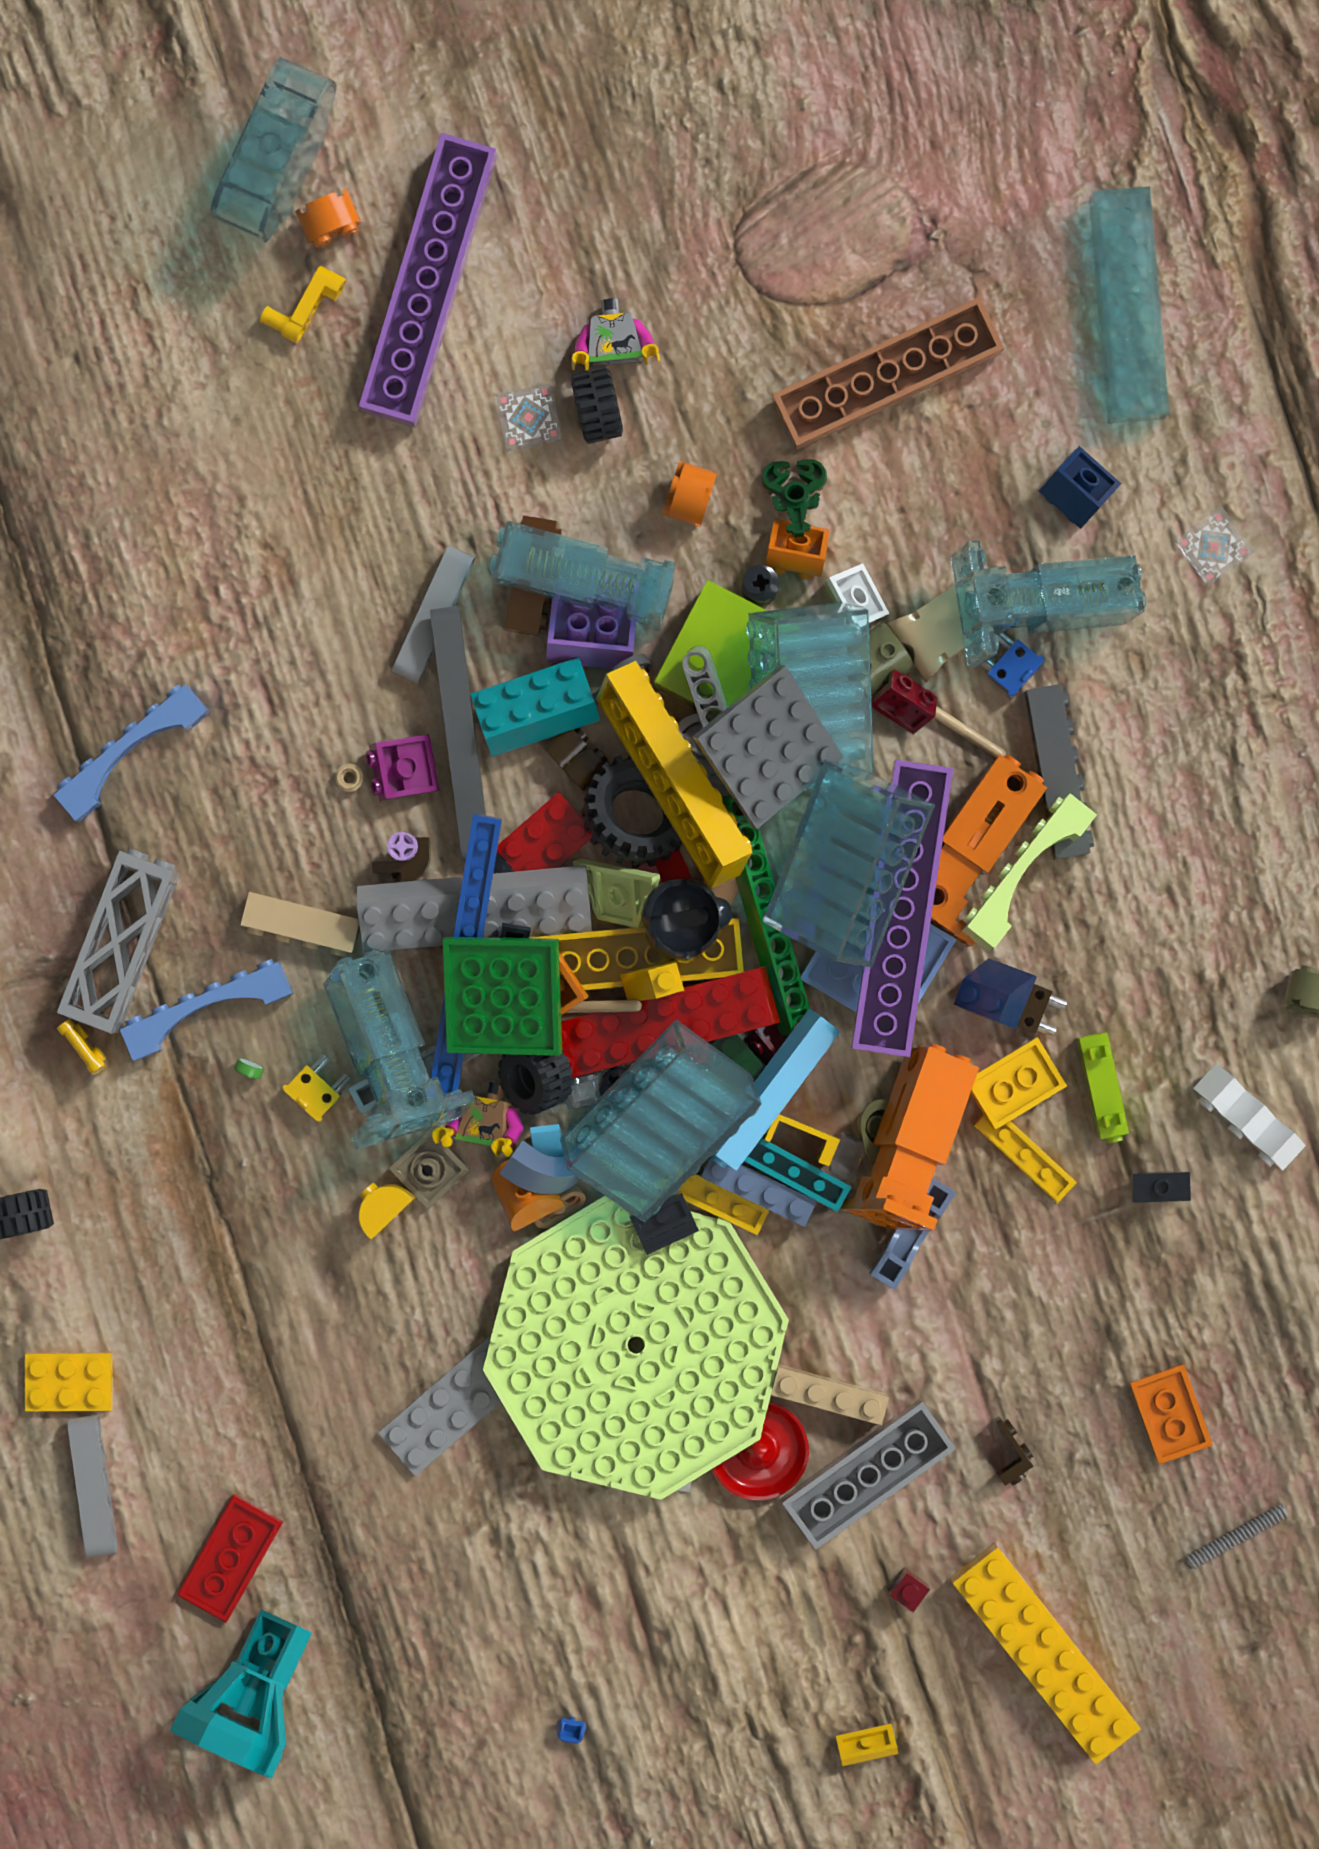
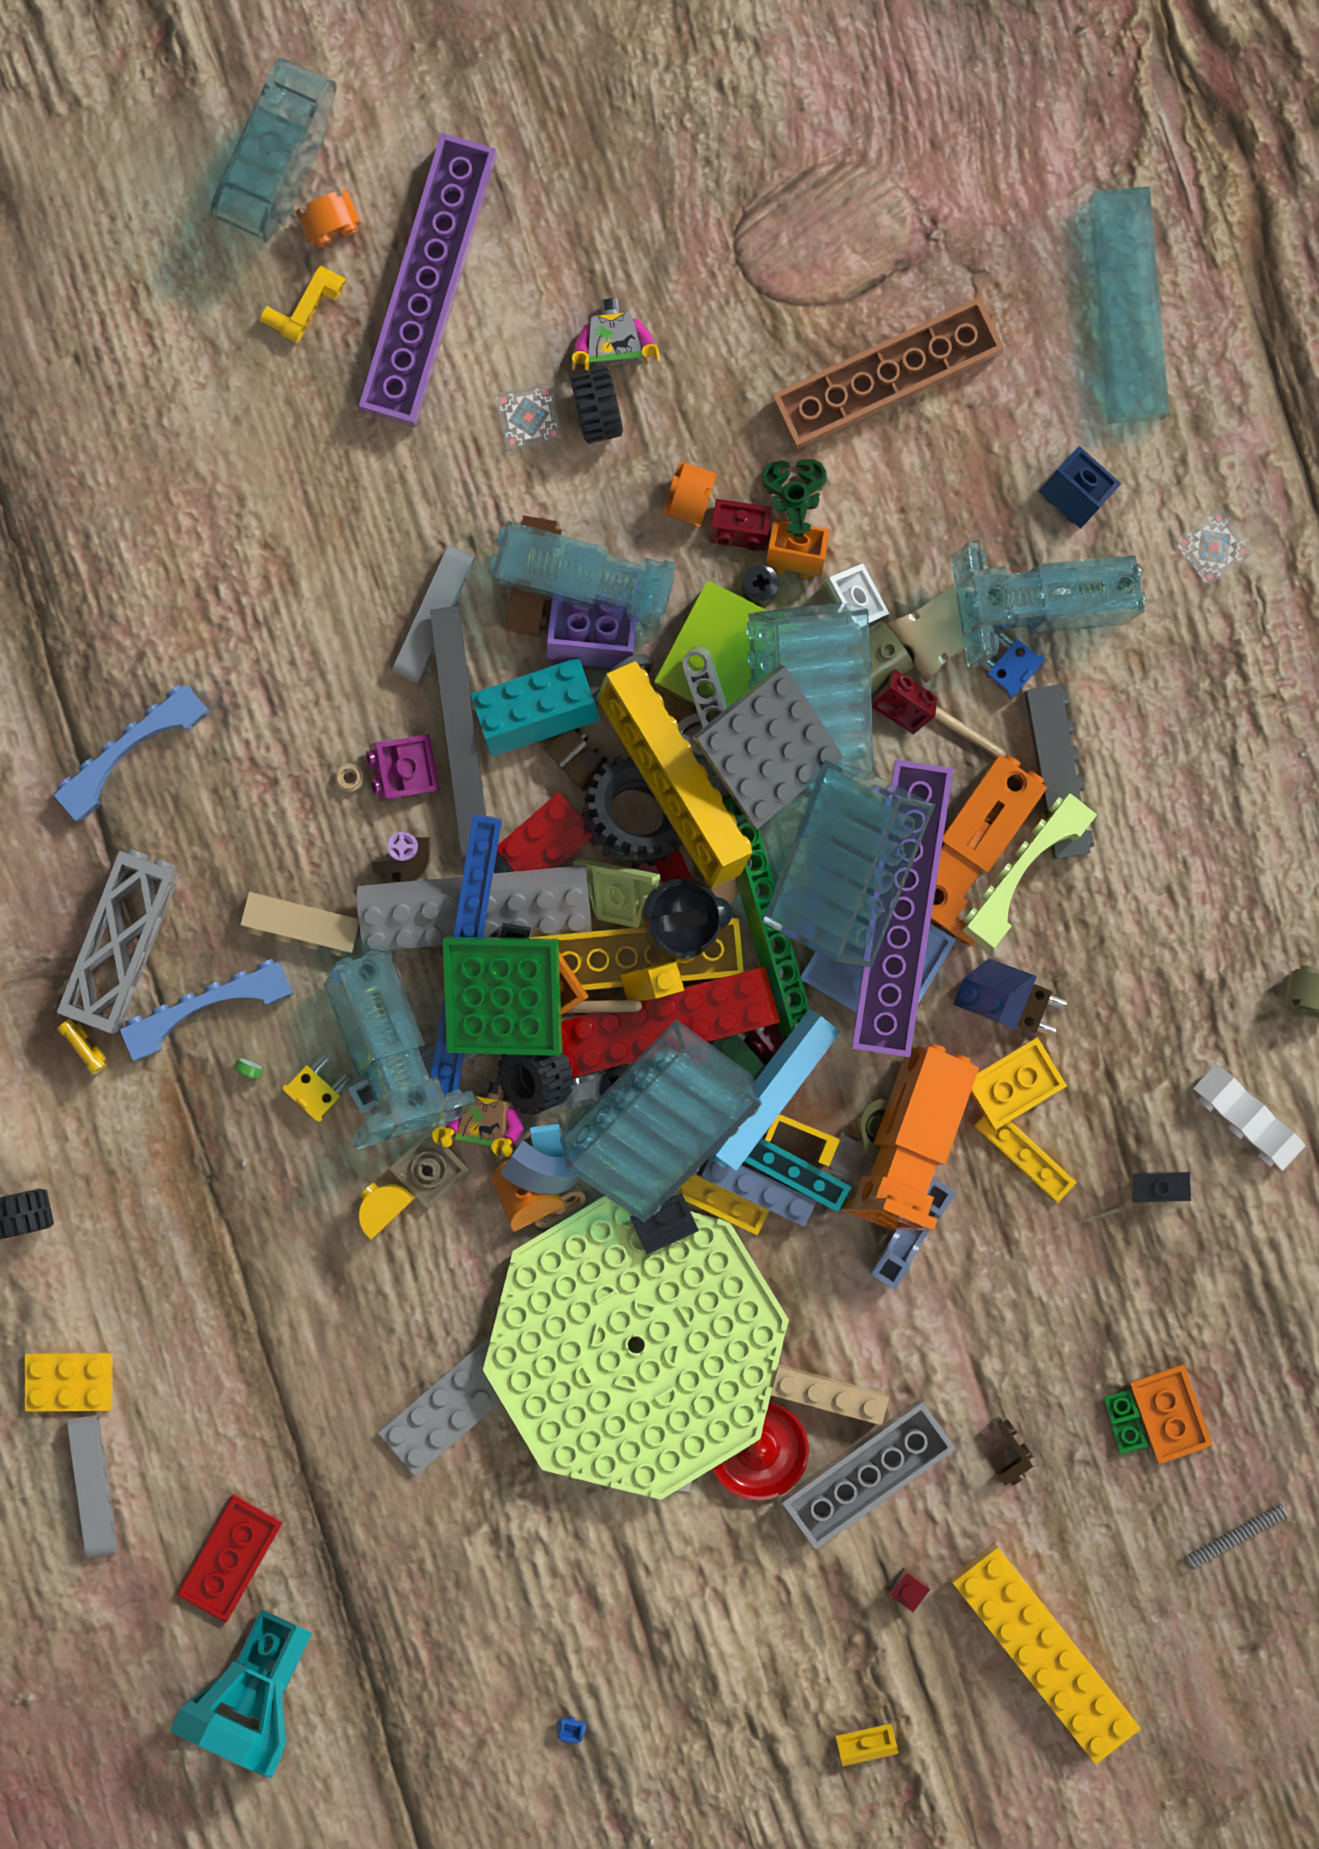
lime brick [1076,1032,1129,1143] -> none
none -> dark red bracket [710,499,772,551]
none -> green slope [1104,1390,1148,1455]

